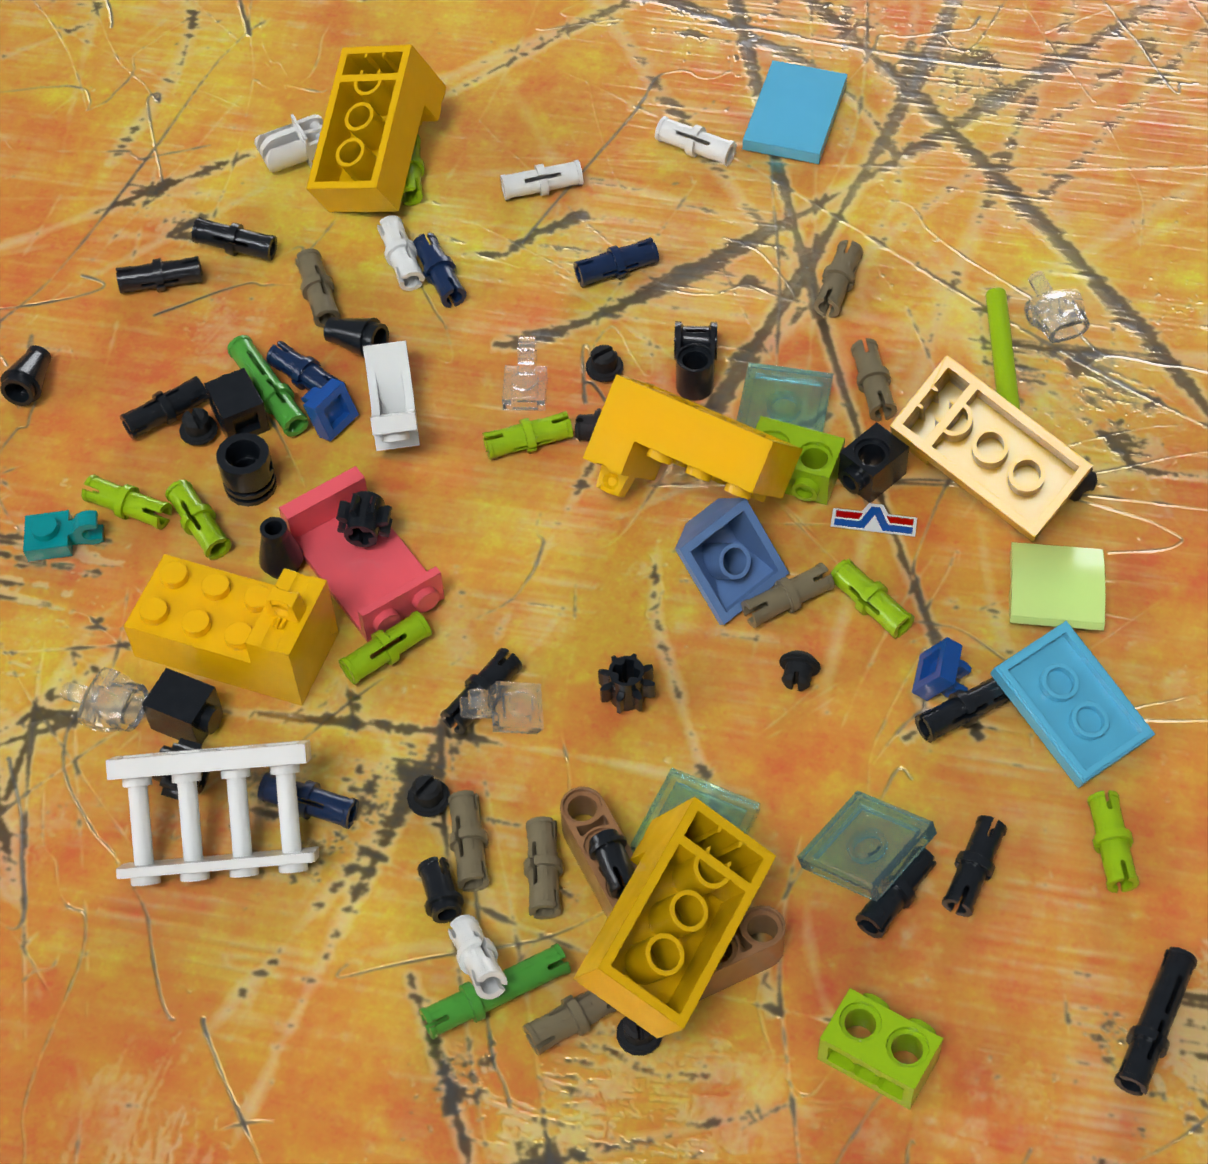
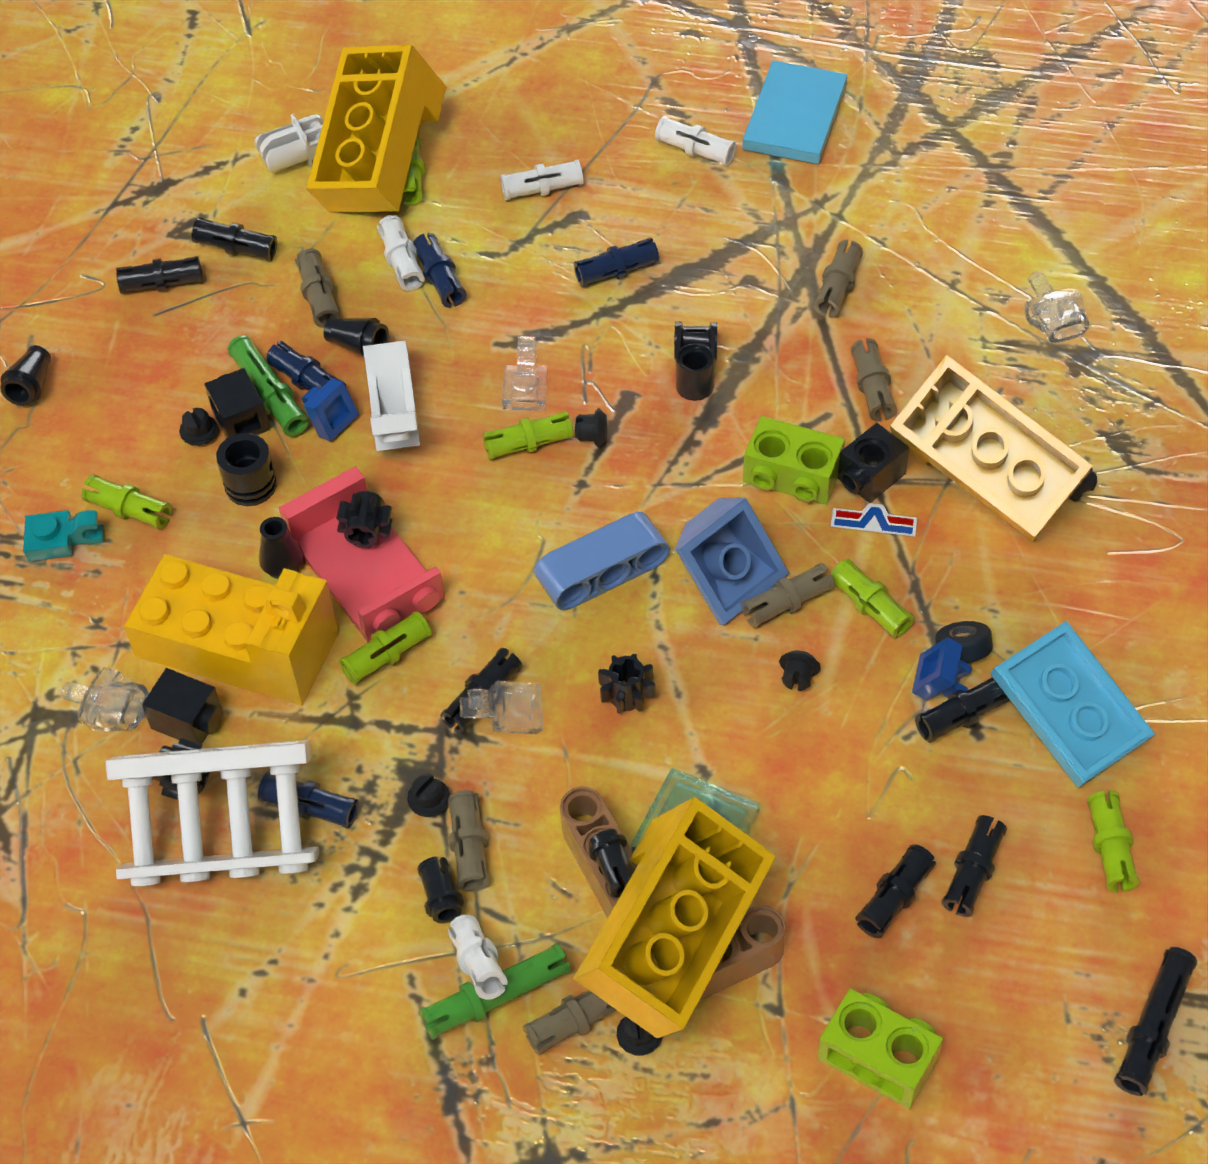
black pin [120,376,209,440] -> none
lime pin [165,479,232,560] -> none
dark tan pin [523,816,563,920] -> none
yellow hinge [583,374,803,502] -> none
black piece [586,345,623,382] -> none
clear light blue tile [737,362,833,433] -> none
clear light blue tile [797,790,937,902] -> none
lime piece [985,288,1020,410] -> none
yellowish green slope [1009,542,1106,631] -> none
none -> medium blue beam [534,512,670,610]
none -> black wheel [935,621,993,663]

